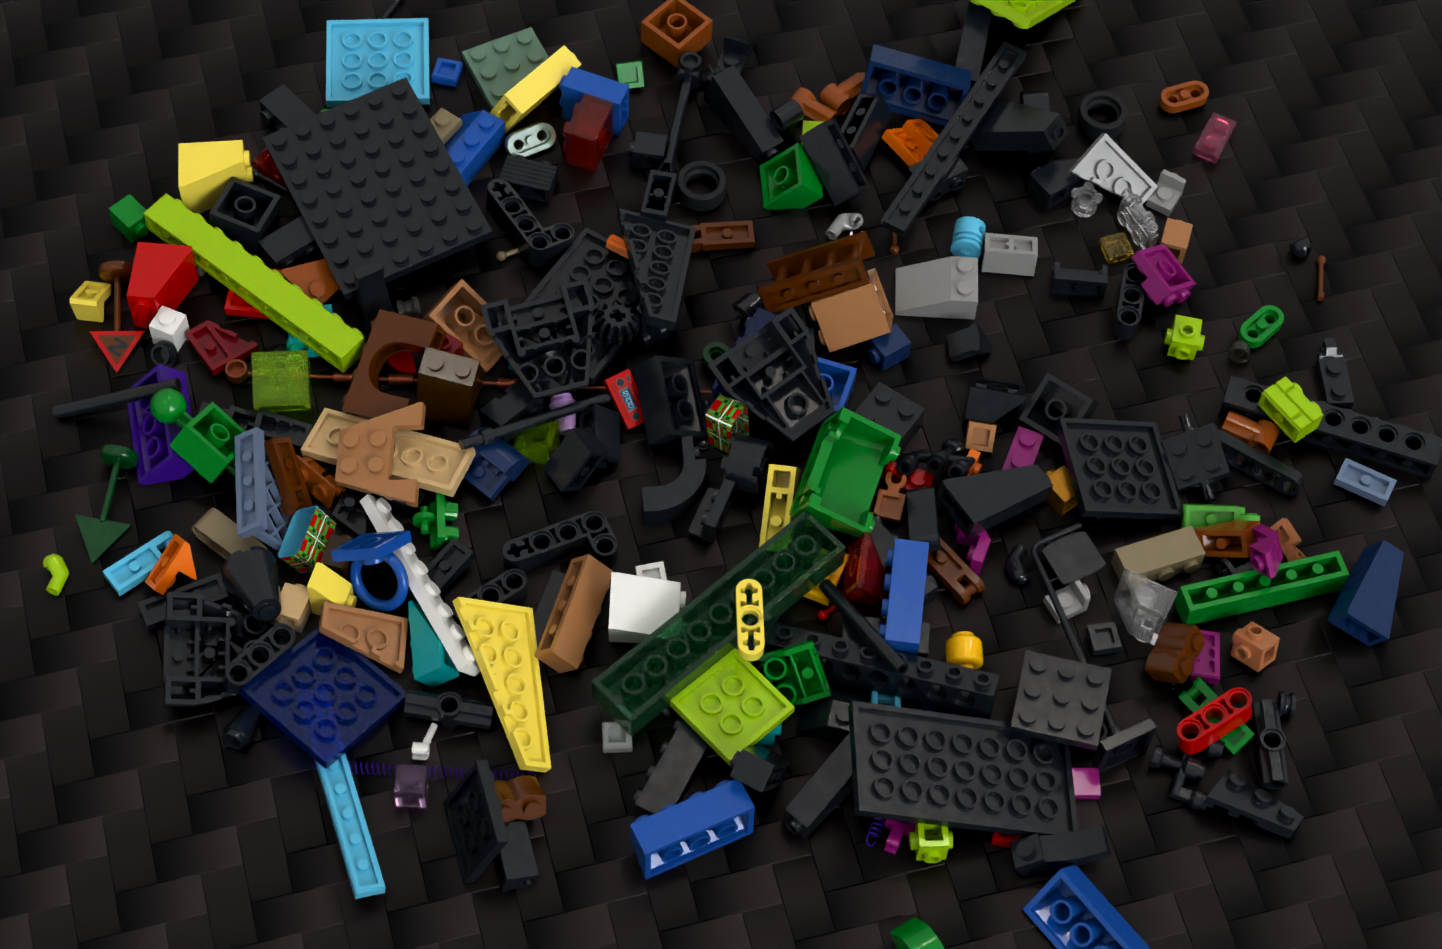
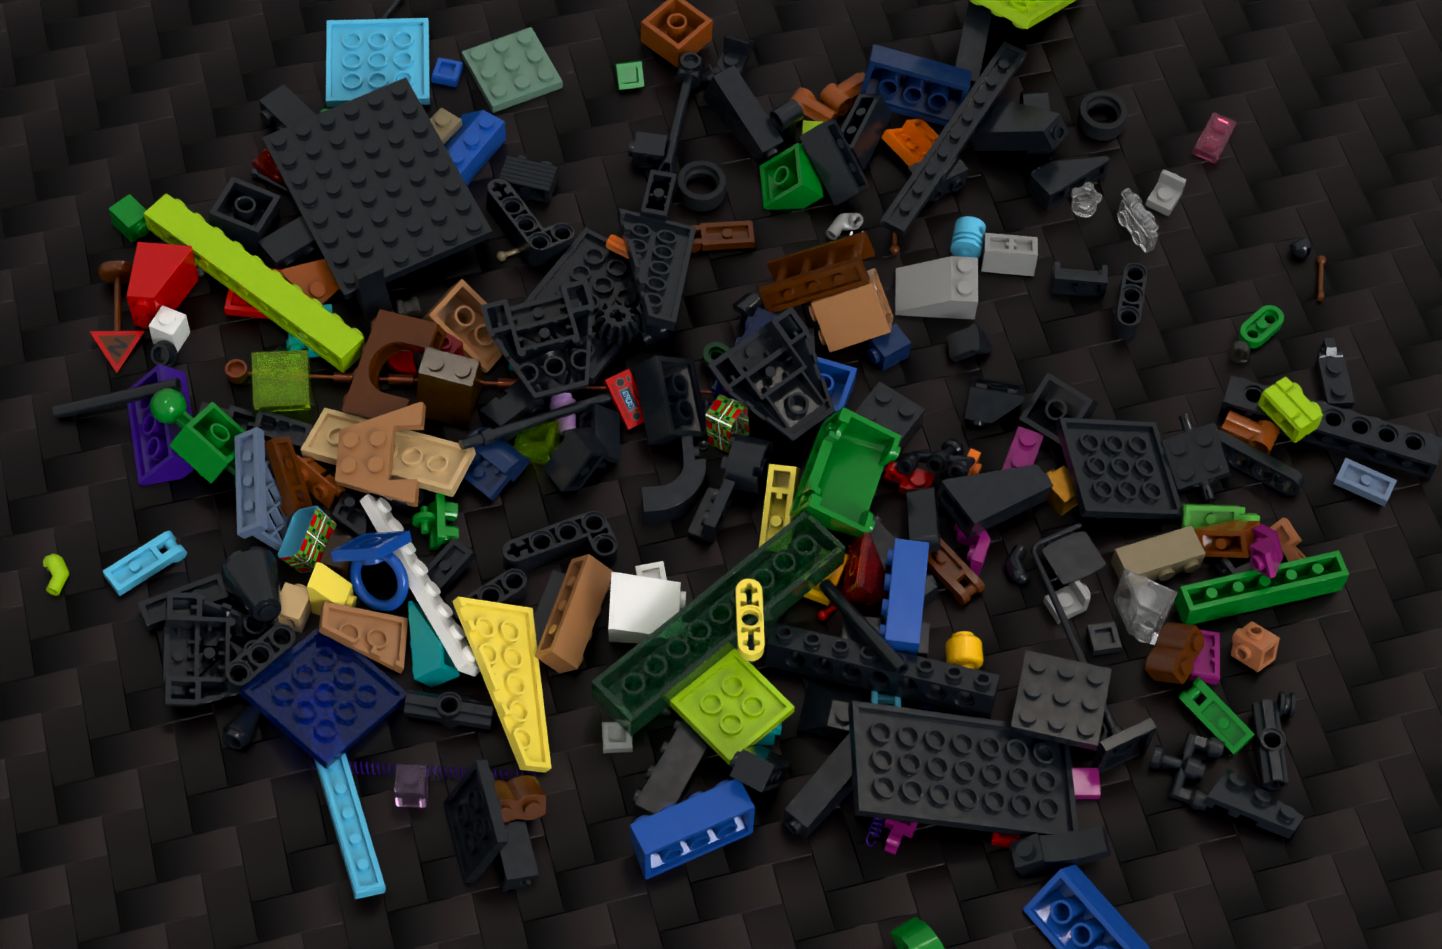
light yellow slope [70,281,112,323] -> none
dark green piece [75,445,139,565] -> none
orange slope [145,534,197,595] -> none
light yellow slope [178,140,253,214] -> none
dark red wing [185,320,259,376] -> none
dark tan beam [191,507,267,560] -> none
white hand [412,723,438,760] -> none
light yellow slope [490,45,581,134] -> none
sand green plate [505,122,556,157] -> none
blue brick [559,67,629,136] -> none
clear red brick [562,93,614,173] -> none
green slope [759,640,831,706] -> none
dark orange plate [873,472,907,524] -> none
lime brick [909,823,953,863] -> none
medium nougat plate [964,420,997,453] -> none
light grey wing [1068,133,1158,206] -> none
clear yellow tile [1099,232,1134,264] -> none
magenta plate [1132,244,1196,307] -> none
dark orange plate [1159,81,1209,113] -> none
medium nougat brick [1160,218,1193,264] -> none
lime brick [1164,315,1205,361] -> none
red beam [1177,687,1252,754] -> none
dark blue slope [1328,540,1404,646] -> none

